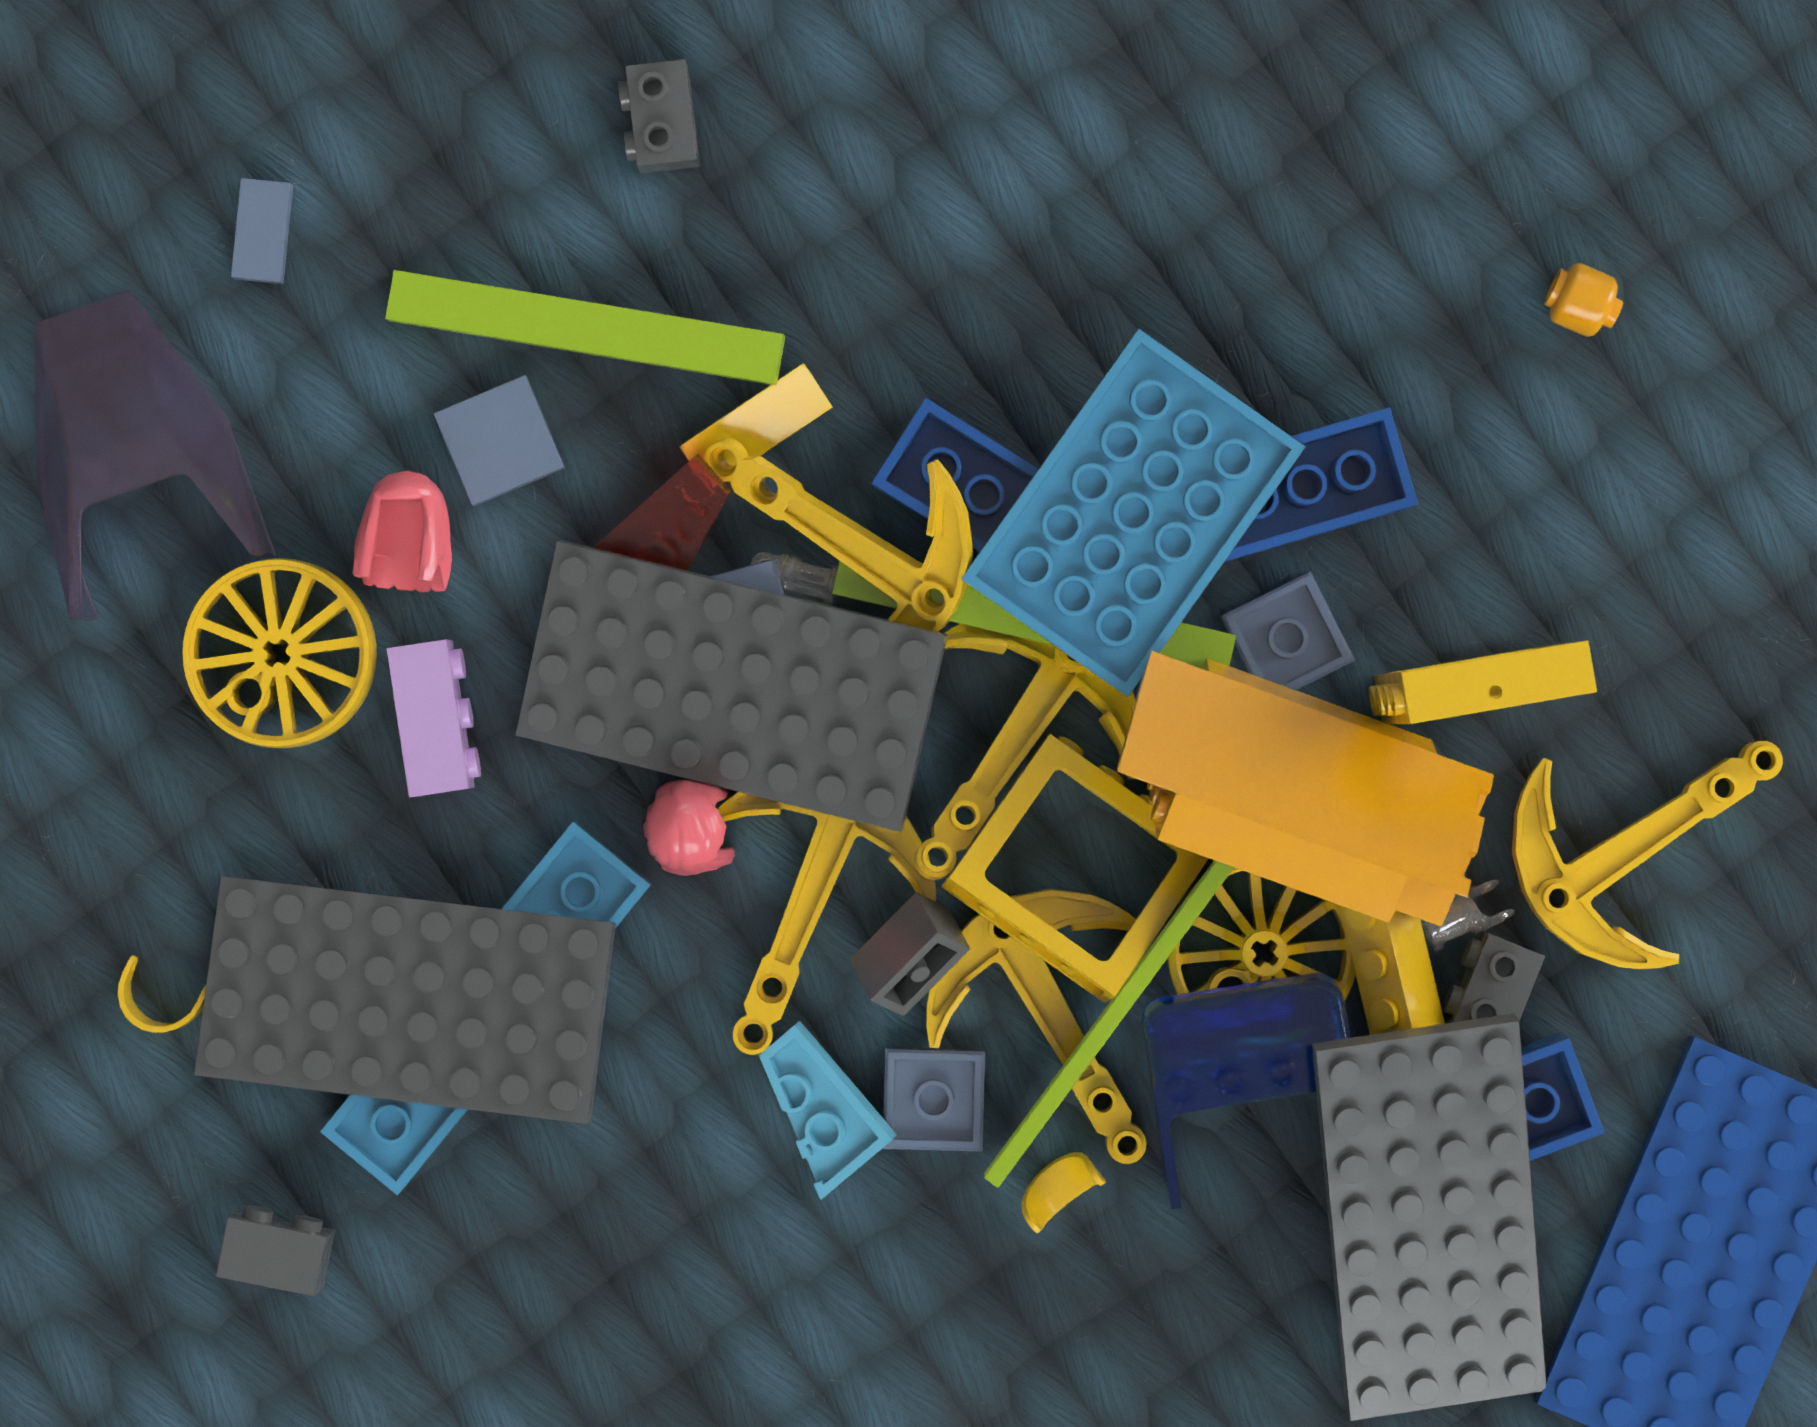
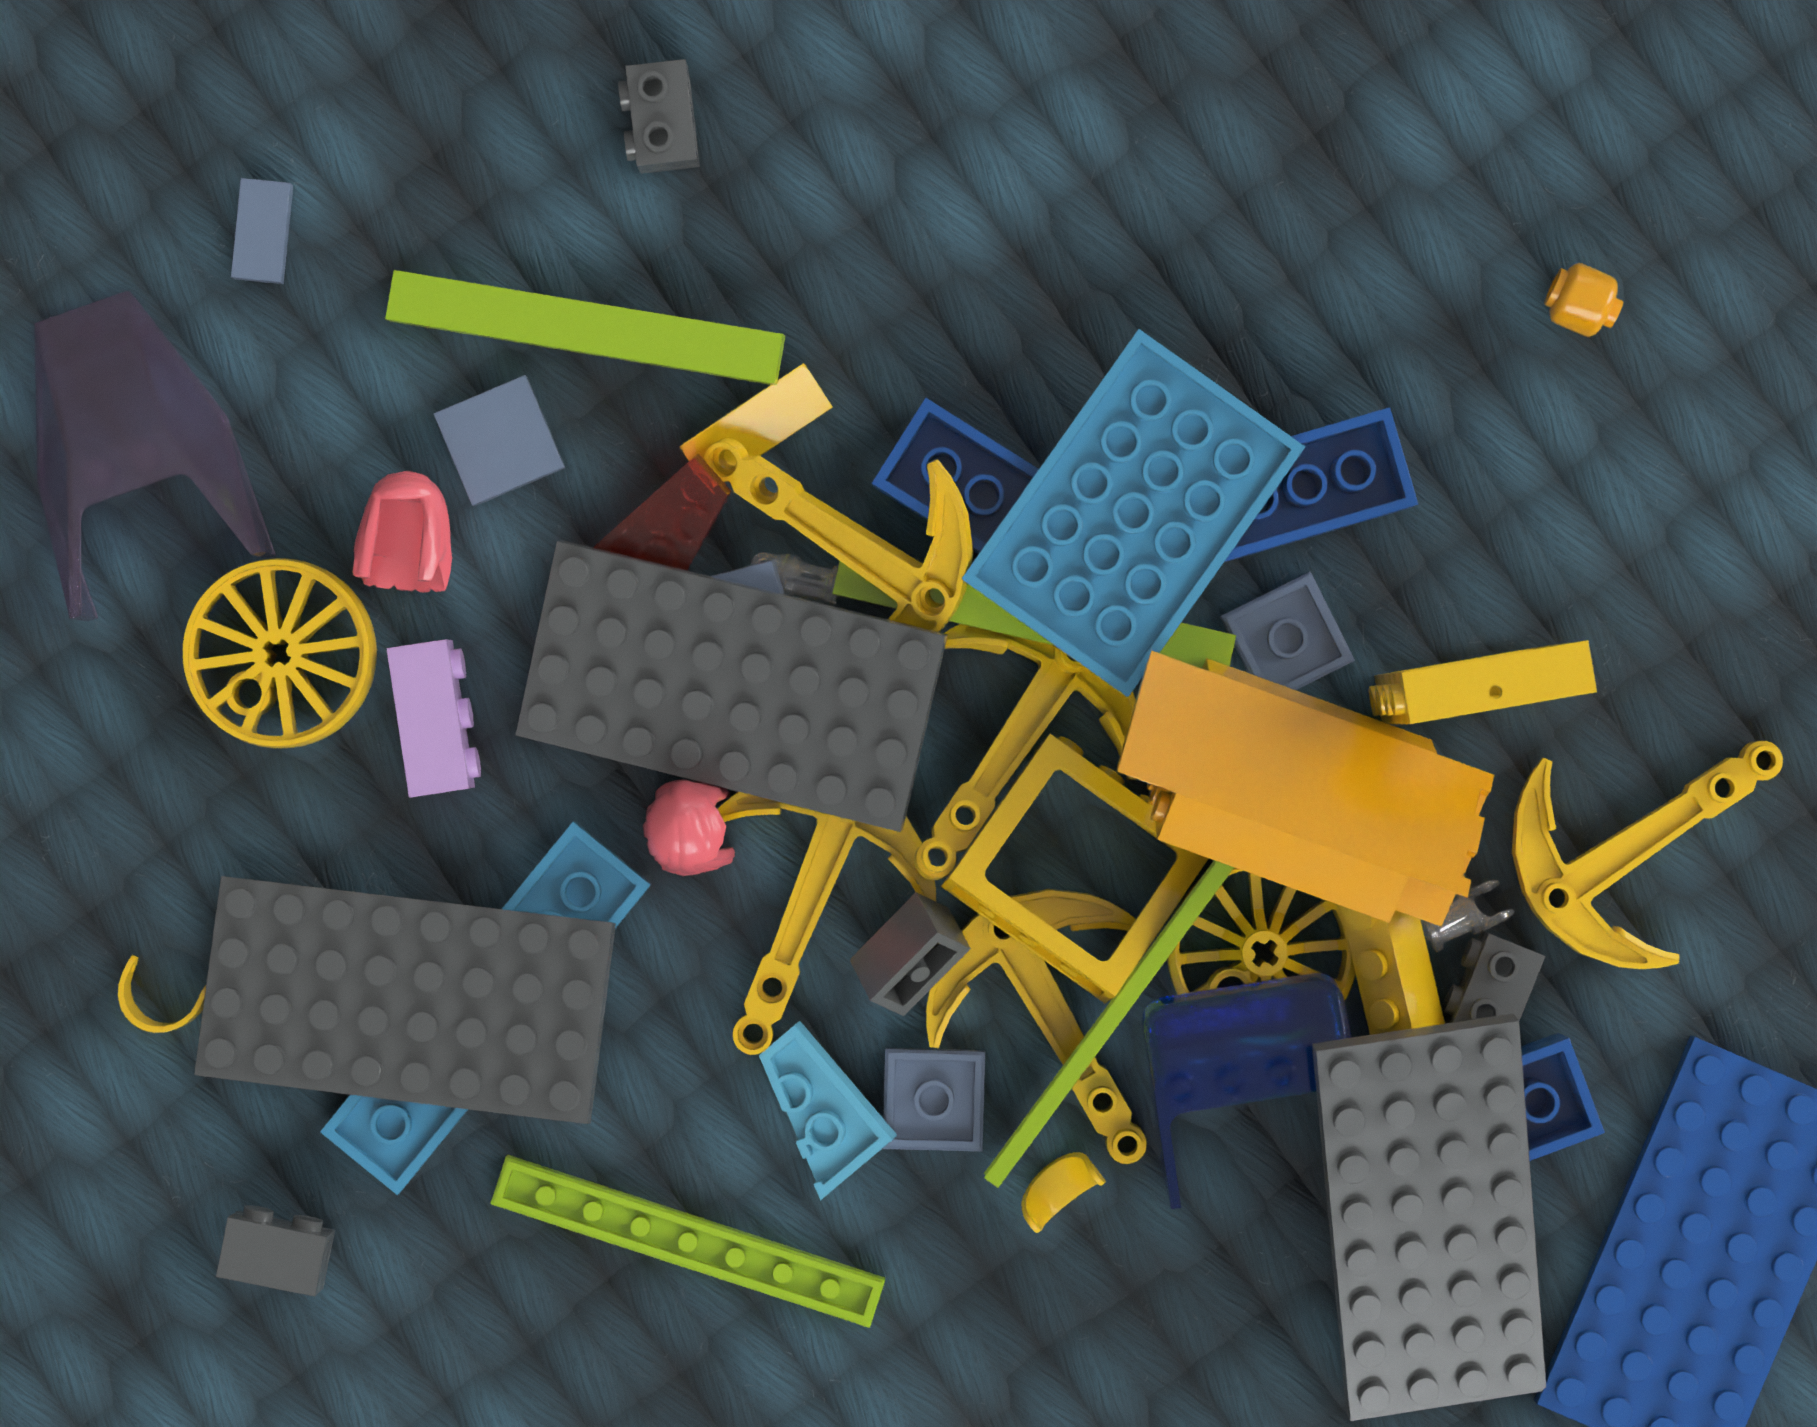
none -> lime tile [491,1155,885,1328]

